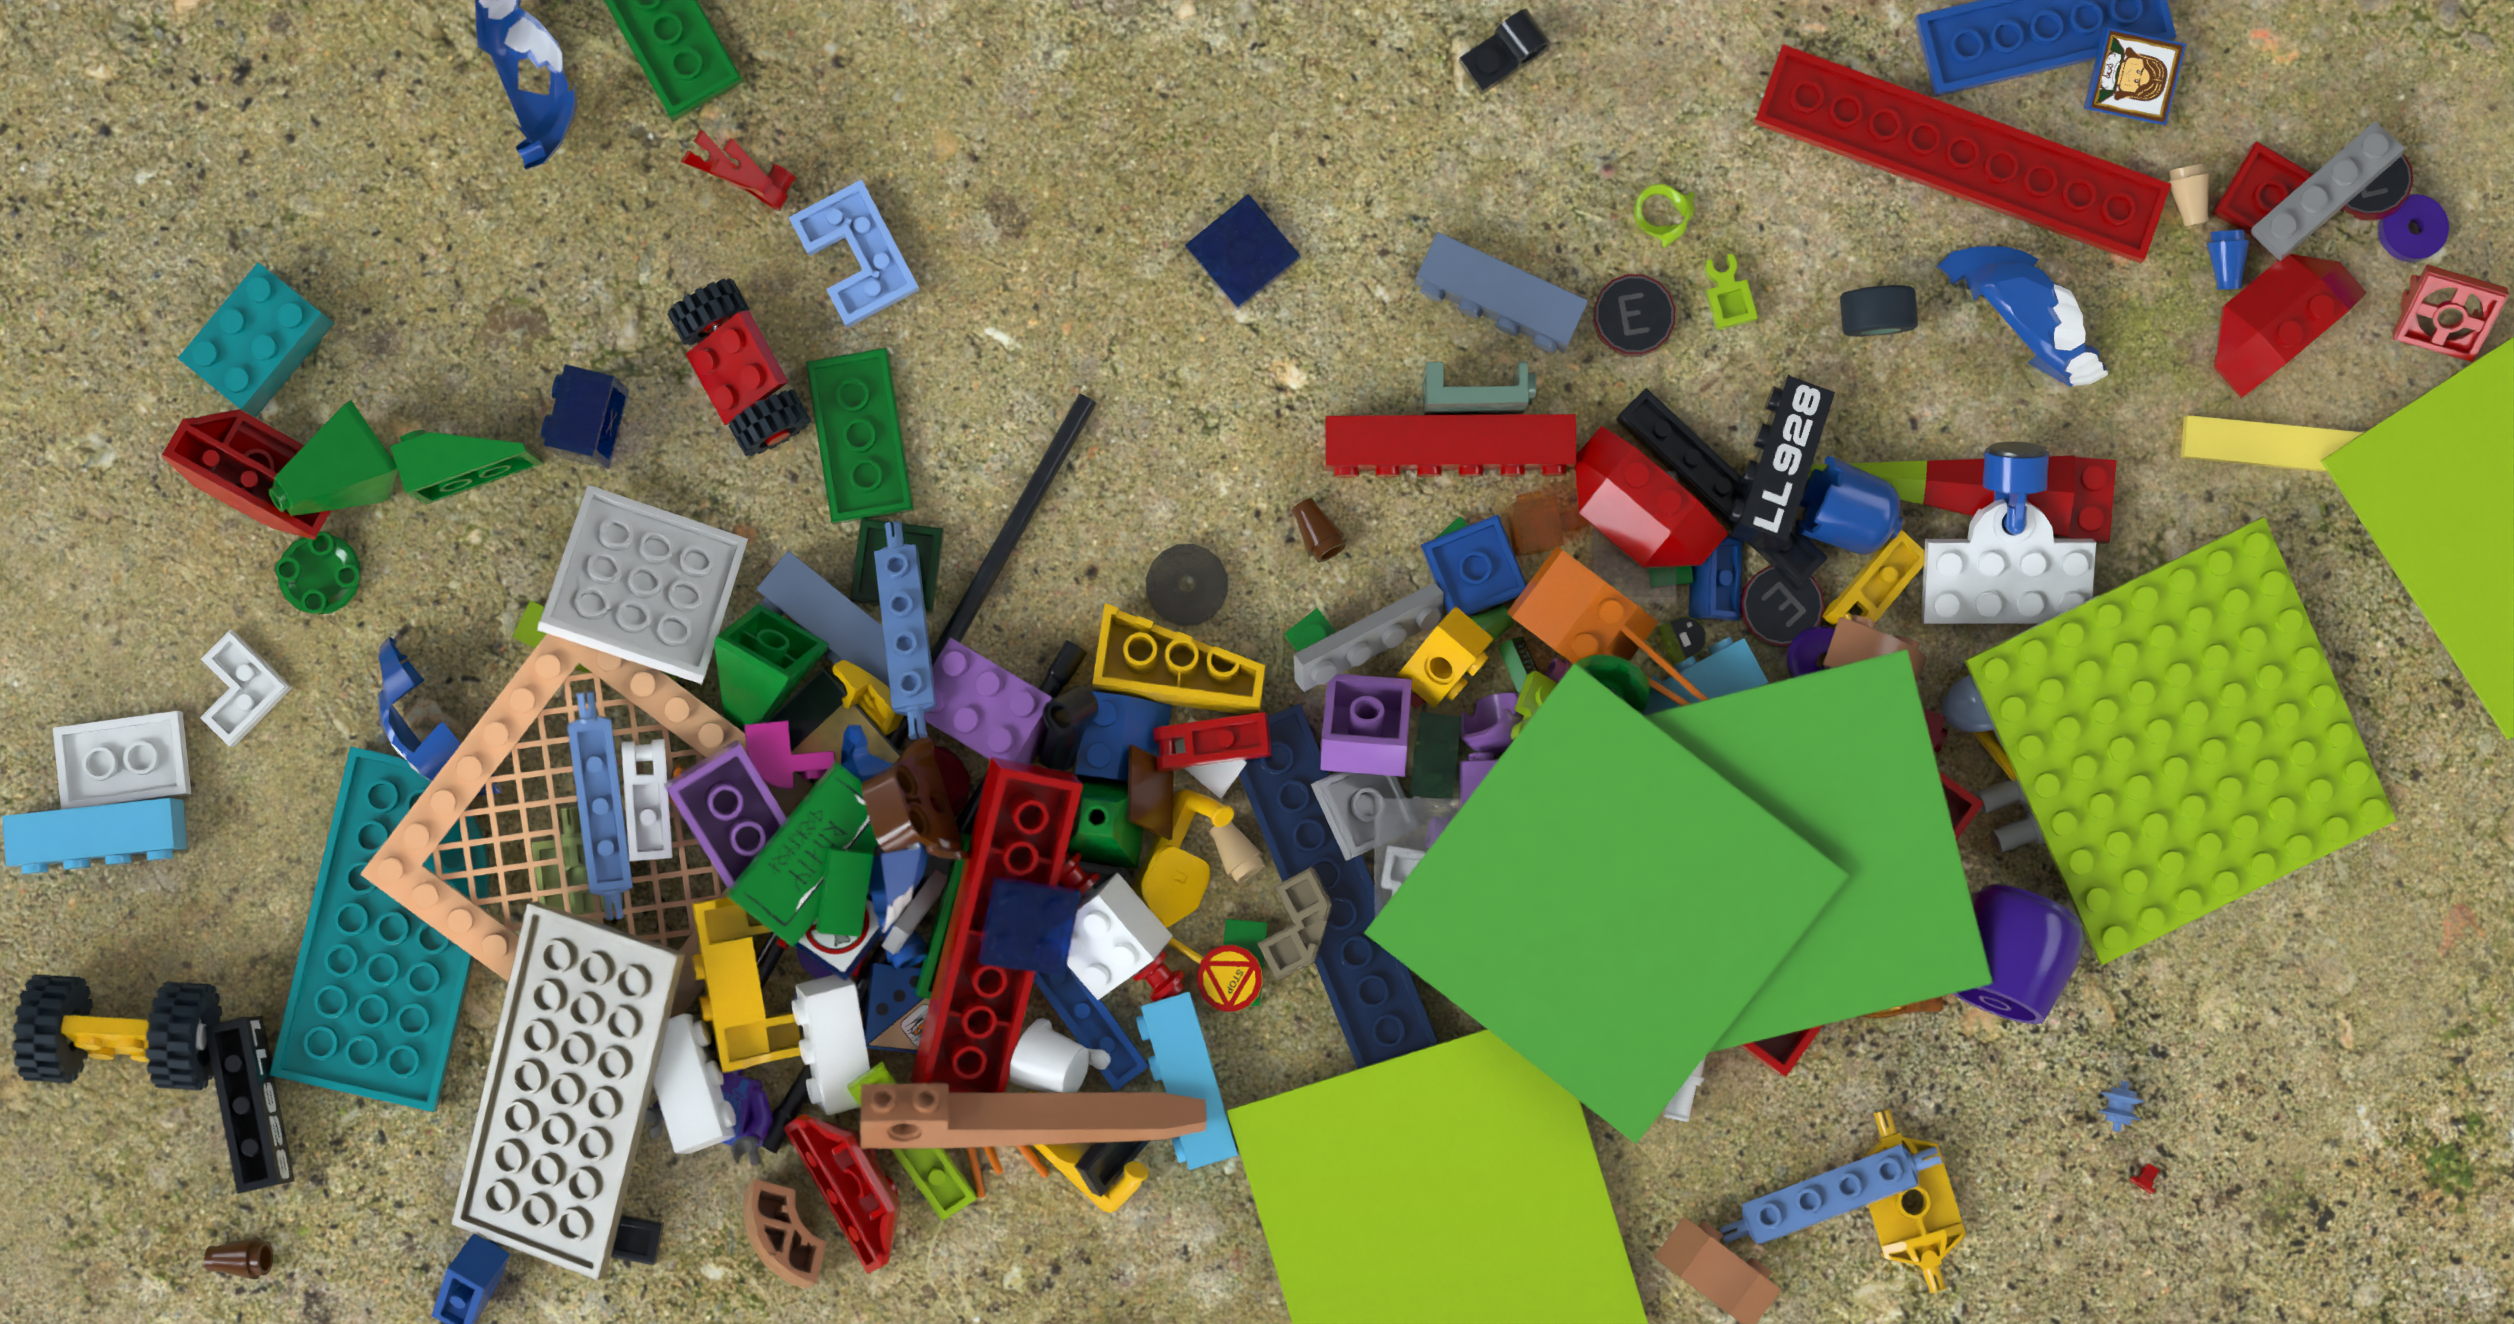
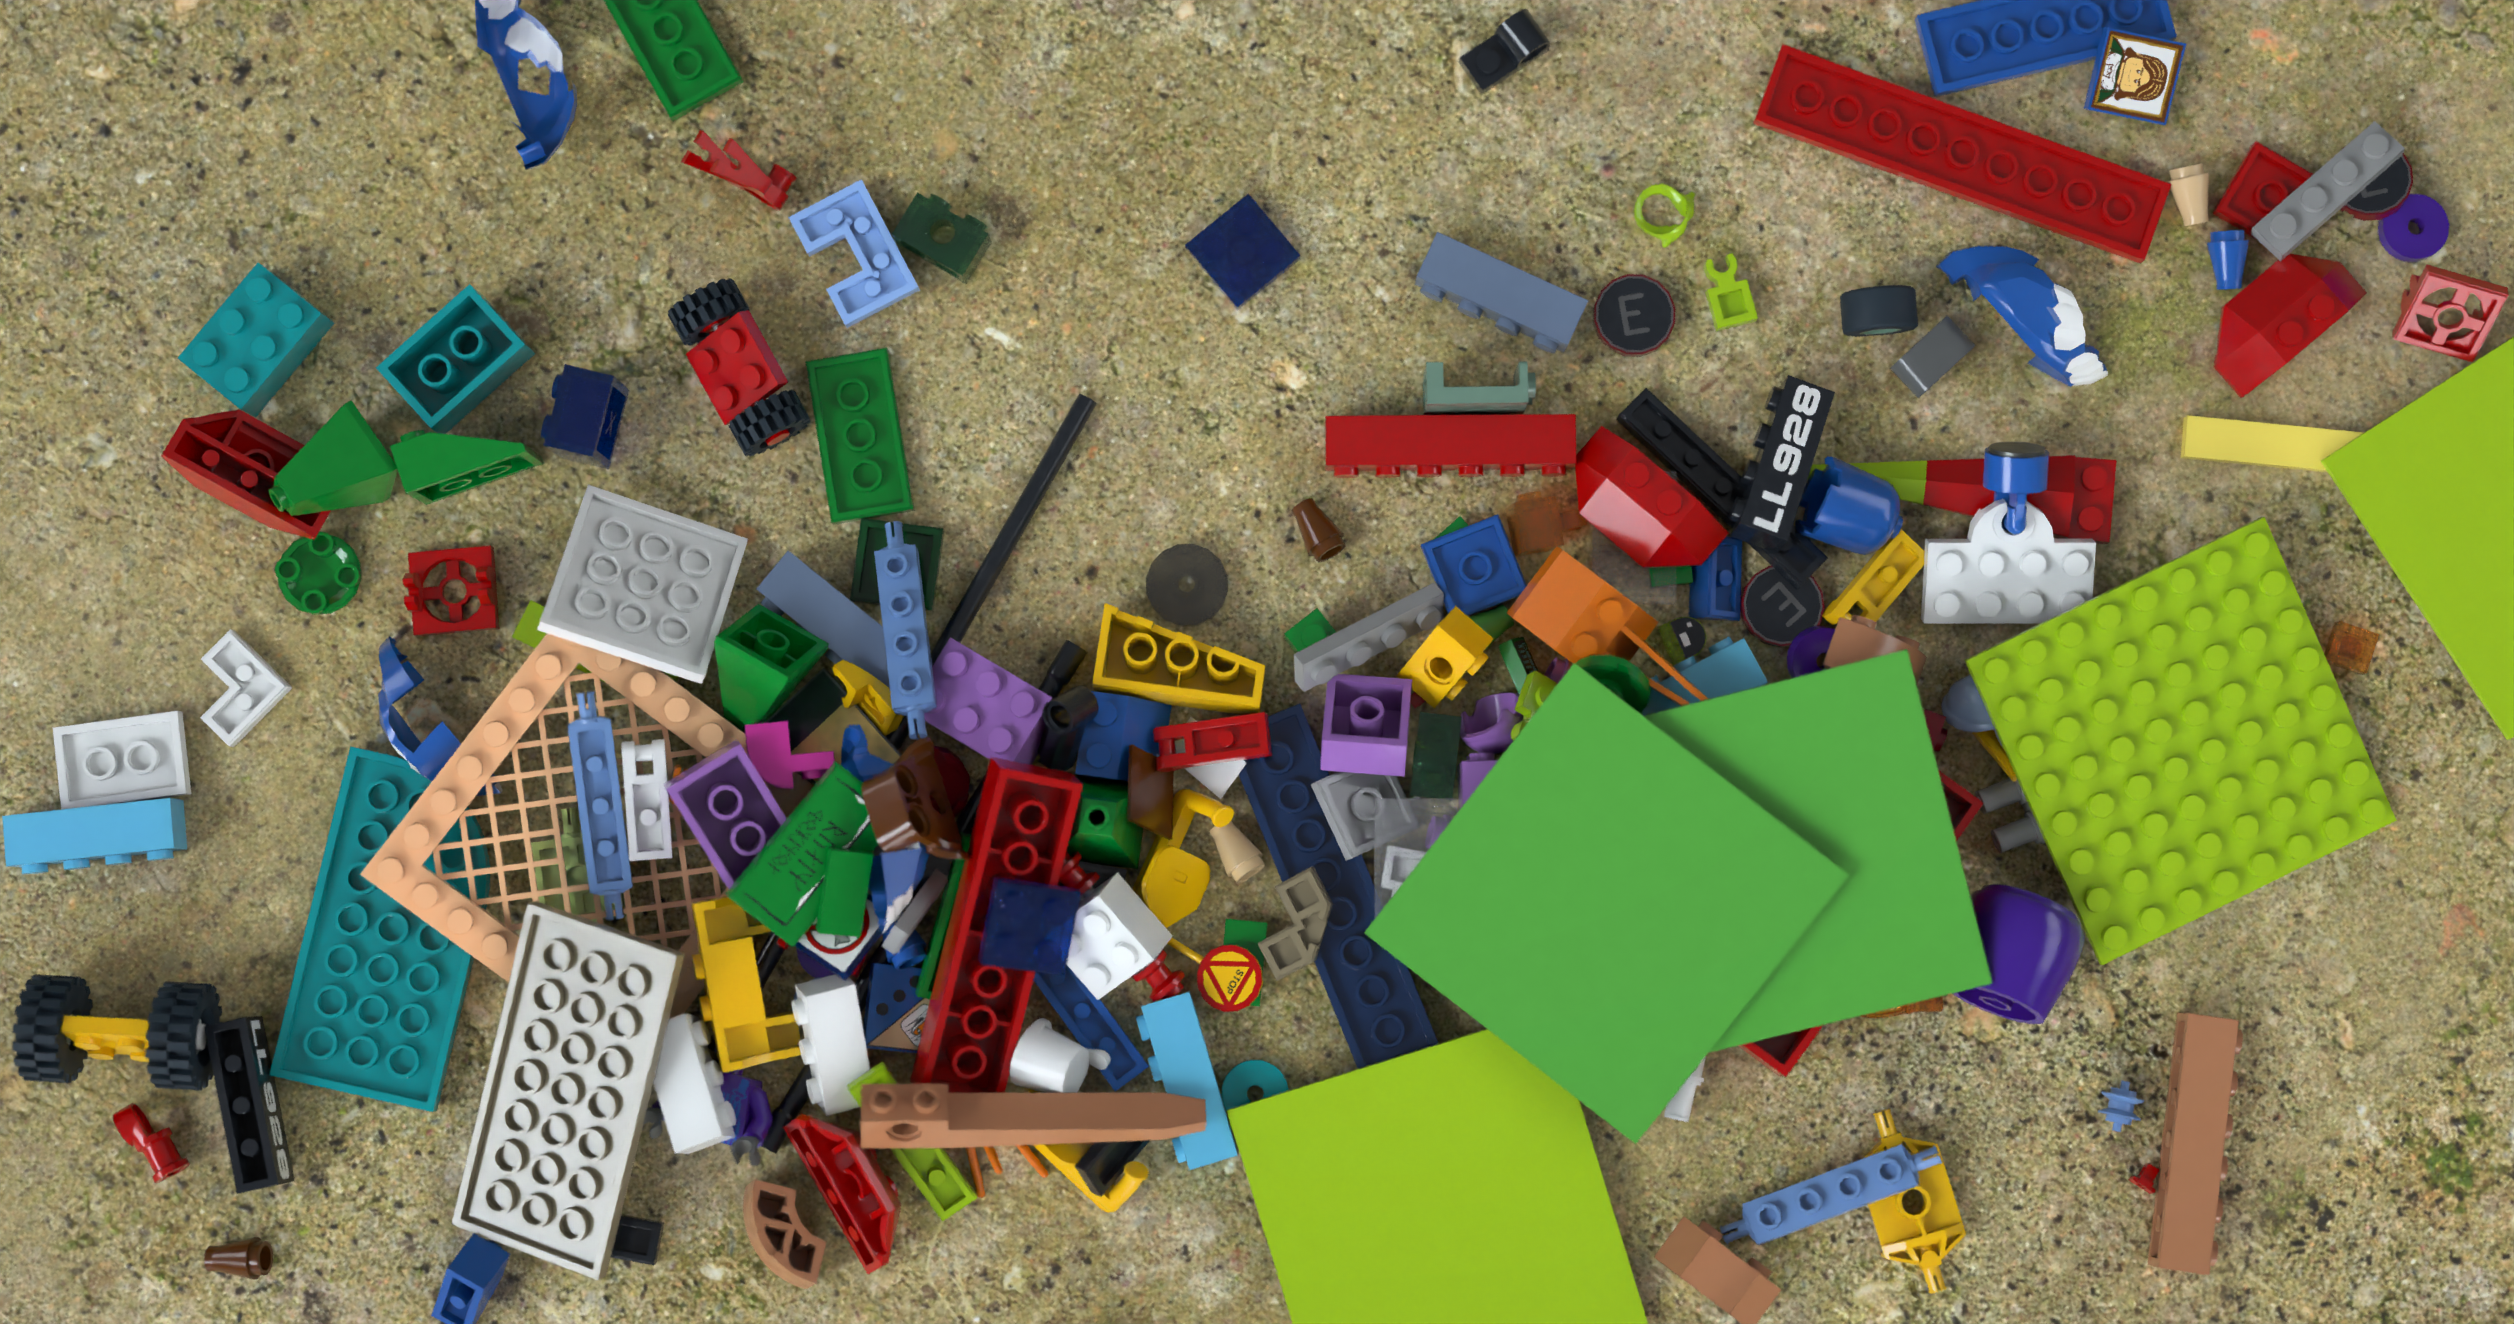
none -> red connector [113,1103,190,1183]
none -> teal brick [376,284,536,434]
none -> red piece [402,545,500,636]
none -> clear green brick [892,192,992,284]
none -> teal piece [1221,1059,1289,1112]
none -> dark grey beam [1890,315,1976,398]
none -> nougat brick [2147,1013,2243,1275]
none -> clear orange plate [2324,621,2379,675]

